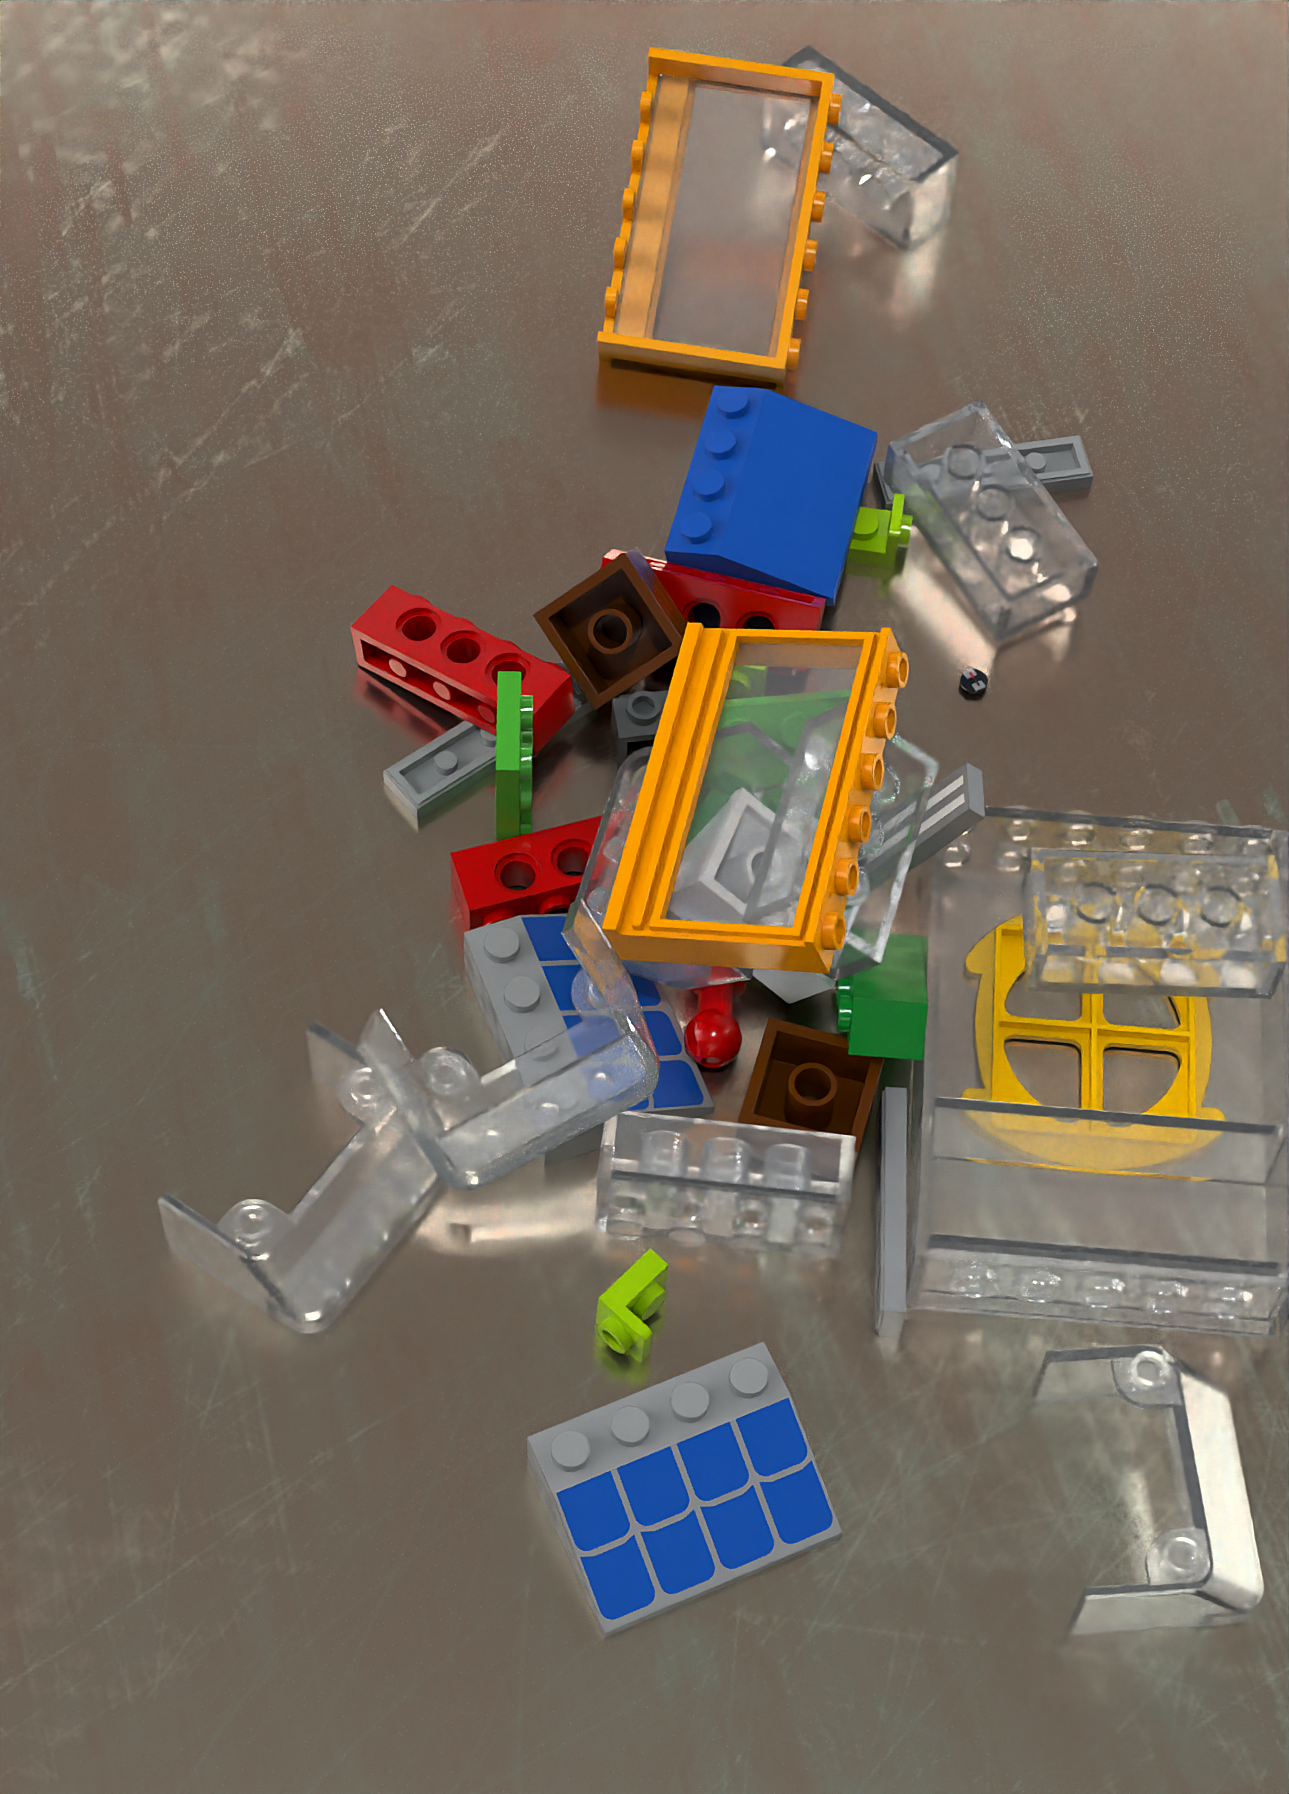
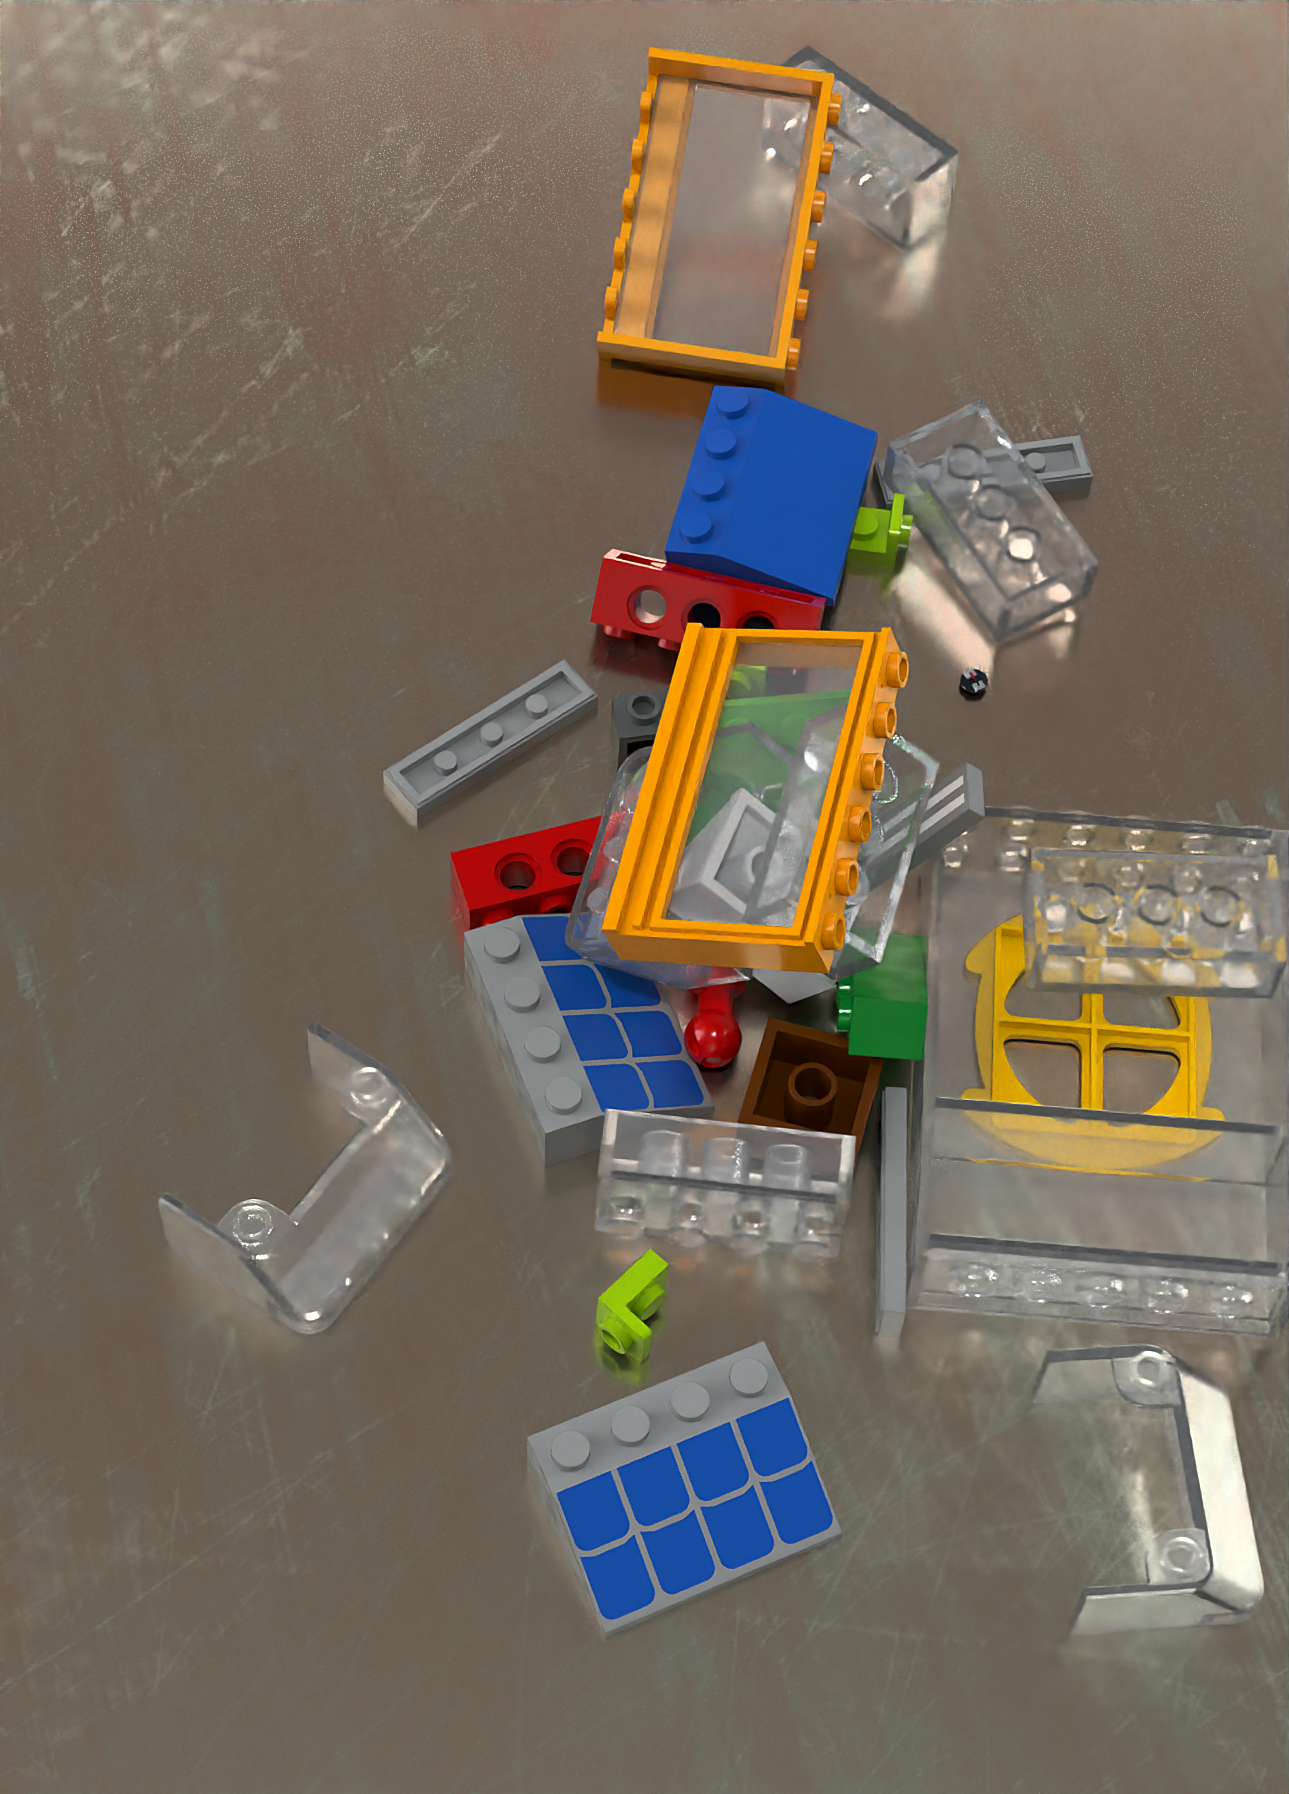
red brick [350,585,575,756] -> none
clear windscreen [356,898,660,1191] -> none
bright green plate [495,671,533,841] -> none
reddish brown brick [533,546,688,710] -> none

